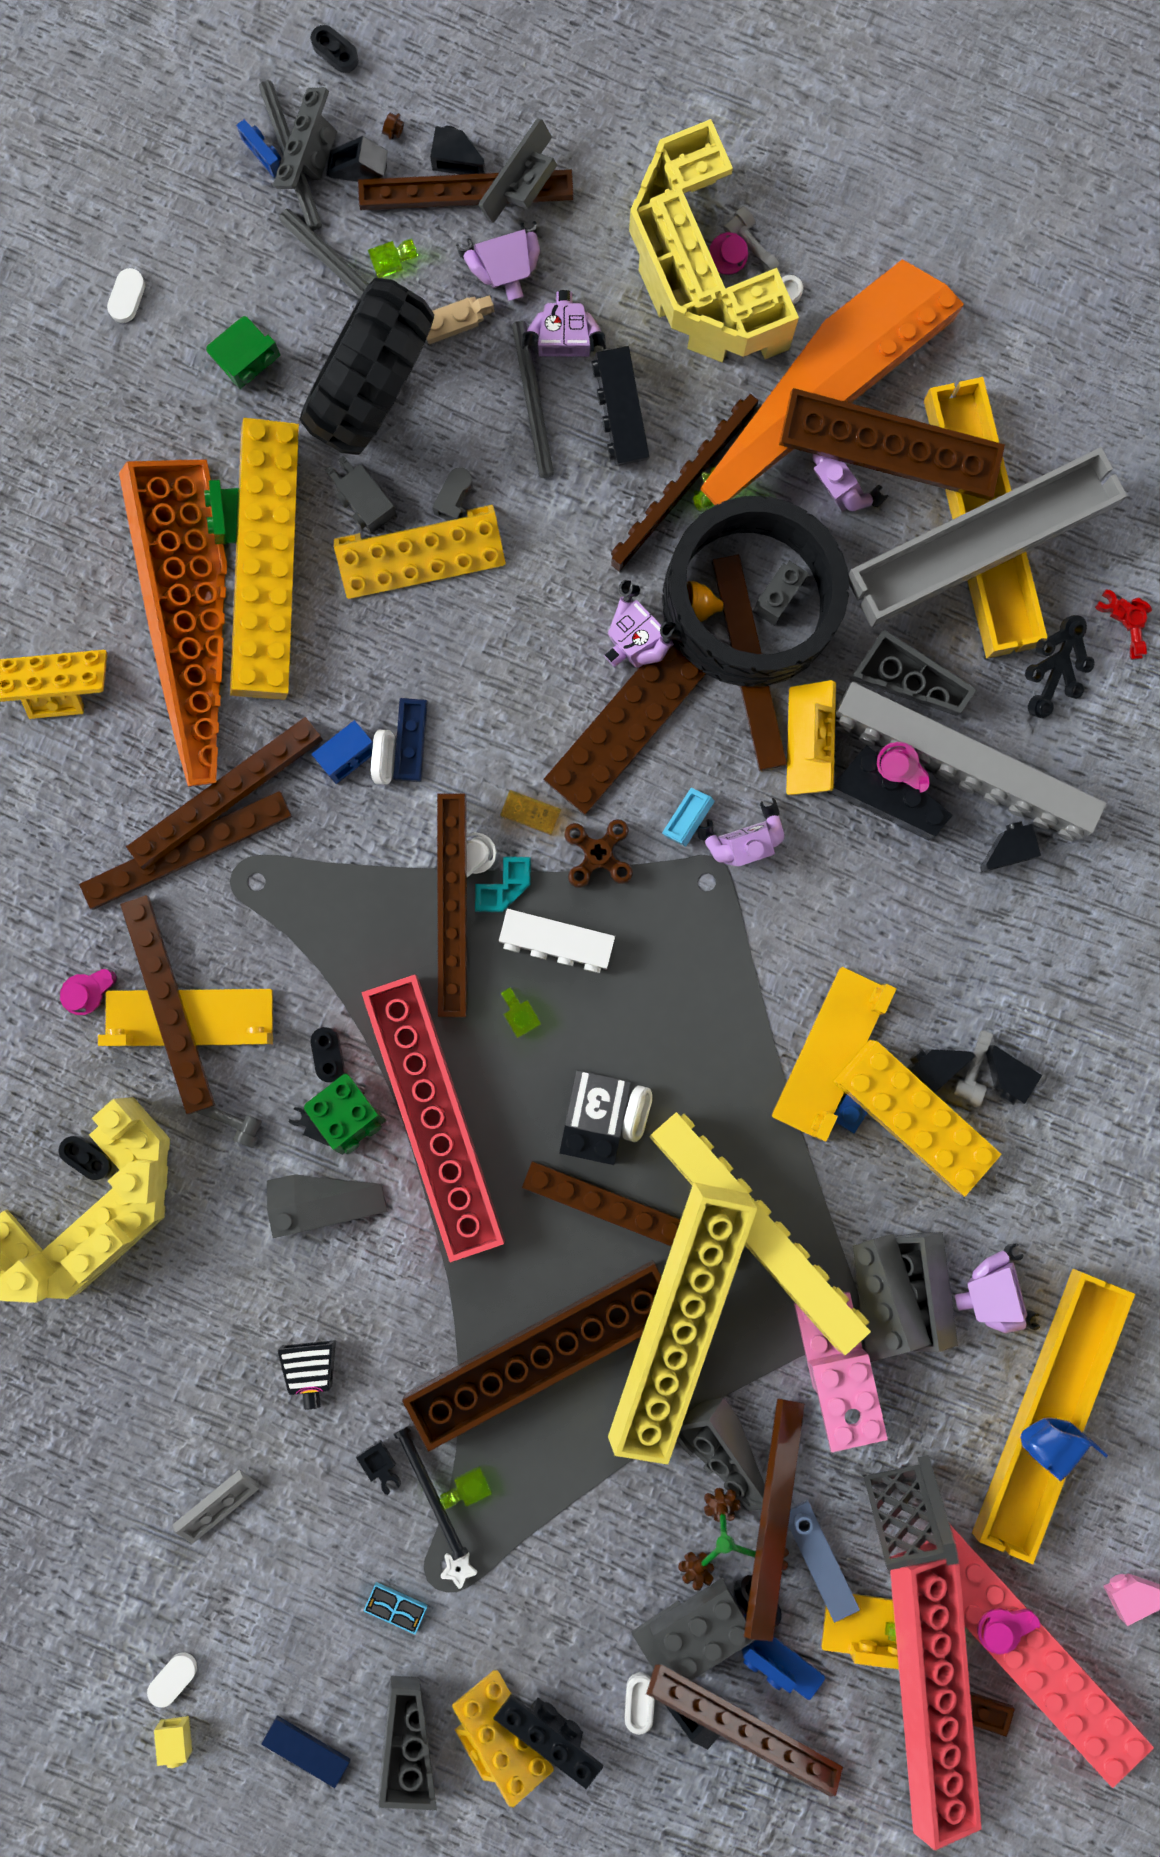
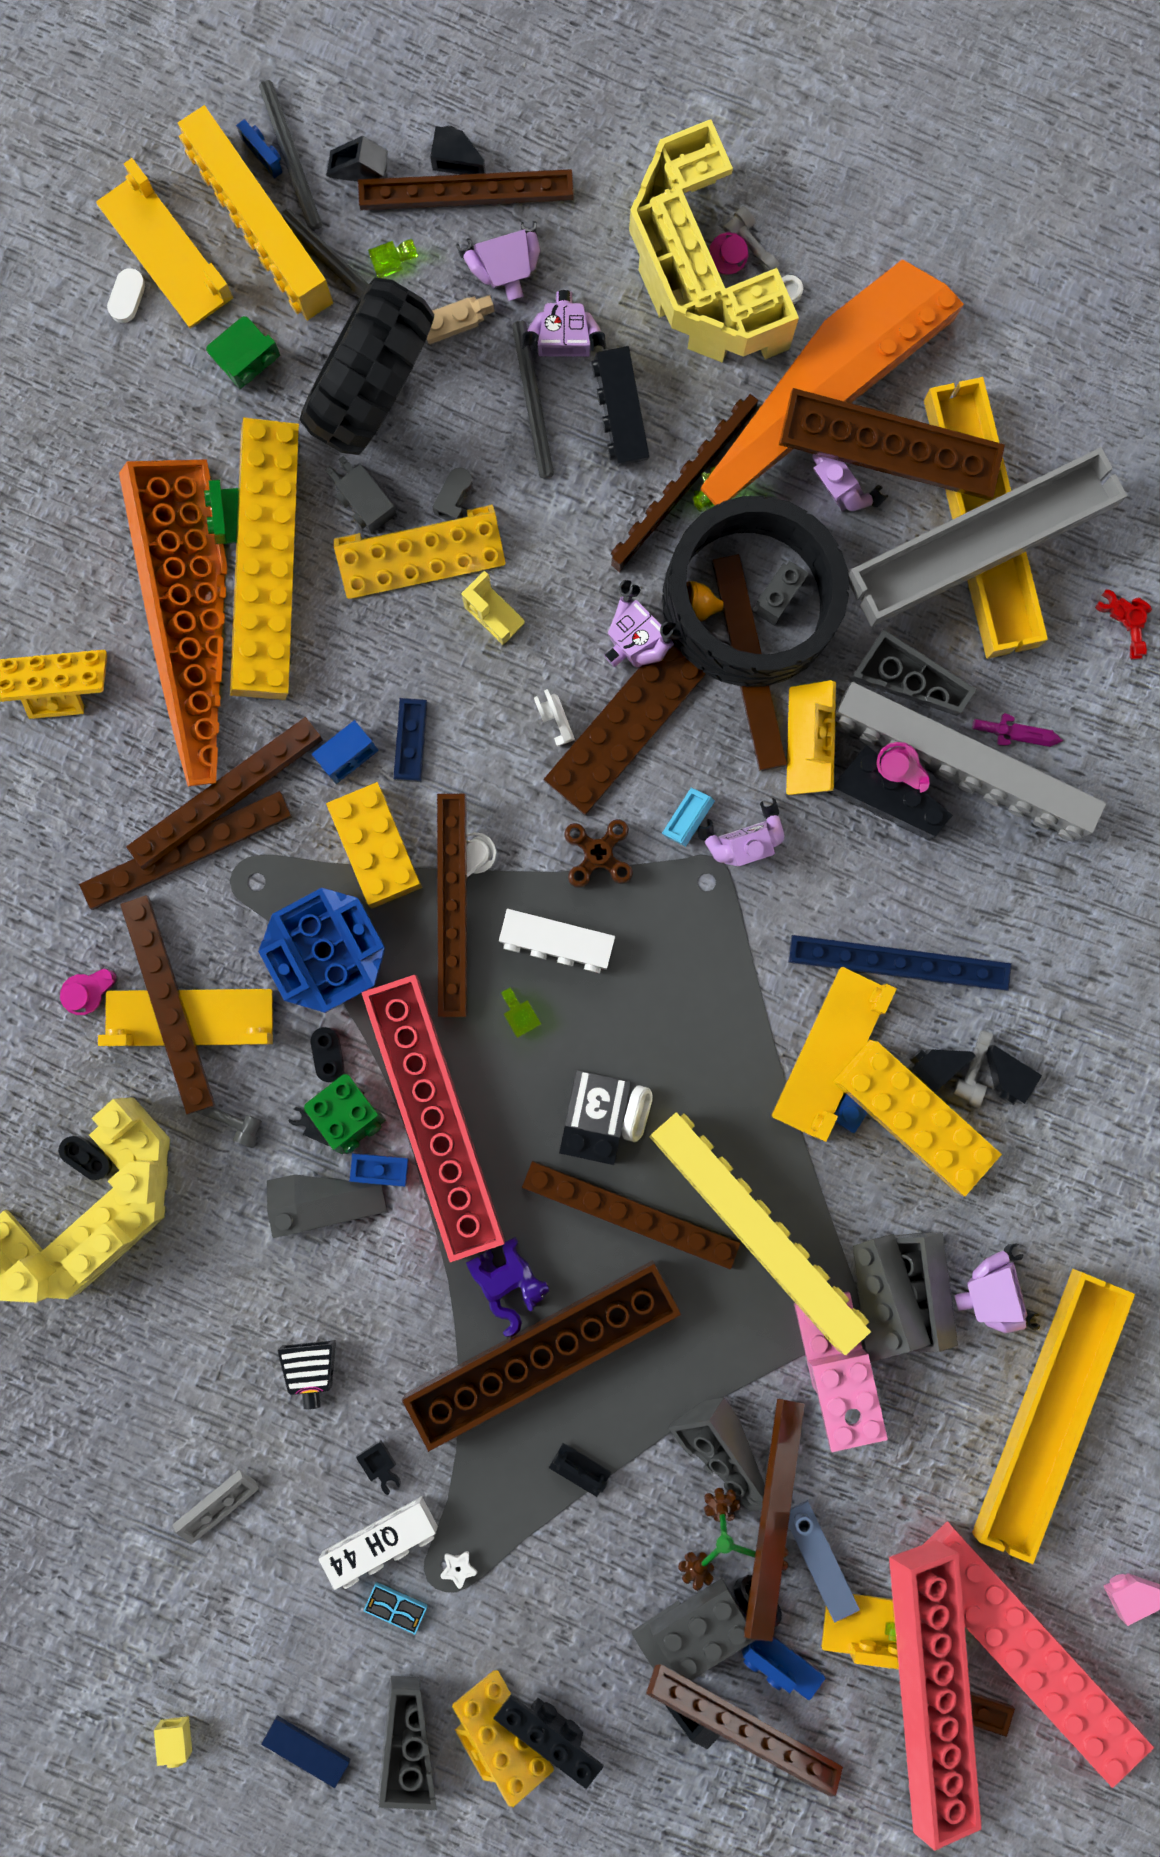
white tile [147,1652,197,1707] -> none
dark grey bracket [273,87,338,189] -> none
black plate [310,25,359,73] -> none
white tile [371,730,396,784] -> none
reddish brown plate [382,113,404,140] -> none
black bar [393,1426,468,1561] -> none
clear neon green plate [440,1466,492,1509] -> none
teal tile [475,857,531,912] -> none
dark grey bracket [479,118,557,223] -> none
clear yellow tile [500,790,561,836] -> none
light yellow brick [608,1182,757,1465] -> none
white tile [625,1672,655,1735] -> none
dark grey fence [864,1455,959,1571] -> none
dark pink piece [977,1608,1040,1654] -> none
black slope [980,821,1041,873] -> none
blue piece [1020,1418,1108,1481] -> none
black plant [1025,615,1095,718] -> none
none -> yellow bracket [96,158,233,328]
none -> yellow brick [177,105,334,321]
none -> blue piece [258,888,385,1013]
none -> white brick [318,1496,438,1590]
none -> yellow brick [326,782,423,909]
none -> blue plate [349,1153,409,1187]
none -> light yellow panel [461,571,525,645]
none -> dark purple animal [466,1237,550,1337]
none -> white piece [533,689,575,747]
none -> black hinge [549,1443,612,1497]
none -> dark blue tile [788,935,1012,991]
none -> magenta sword [972,713,1063,747]

